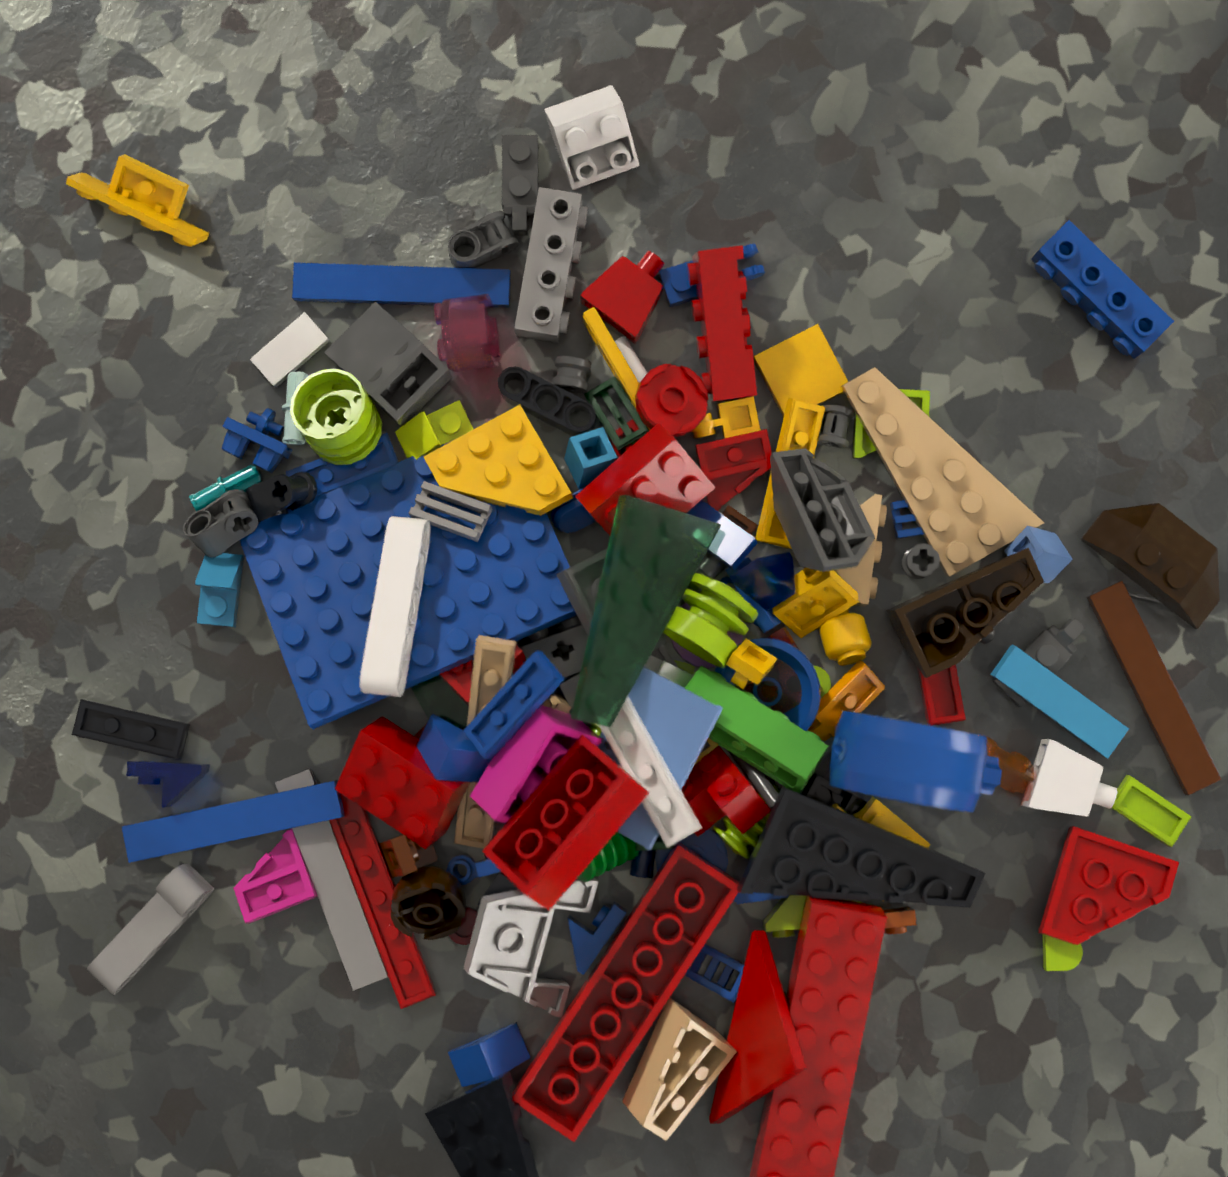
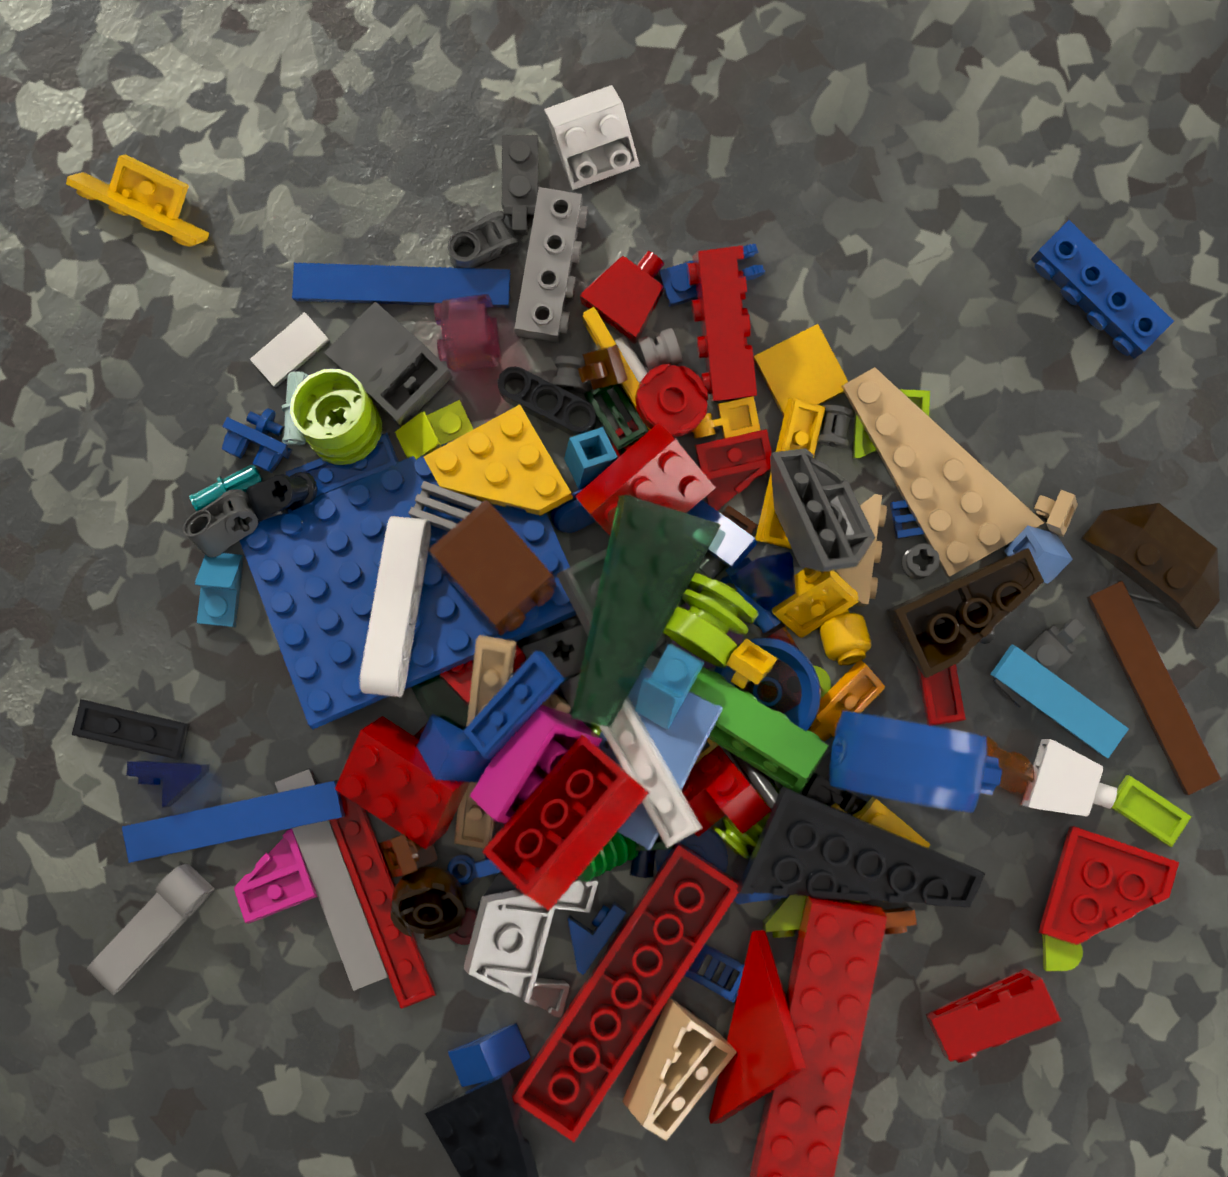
none -> reddish brown slope [429,499,557,636]
none -> reddish brown tile [578,345,628,389]
none -> dark azure slope [635,644,704,729]
none -> light grey wheel [637,328,683,373]
none -> red wedge [925,969,1062,1063]
none -> tan tile [1034,490,1078,537]

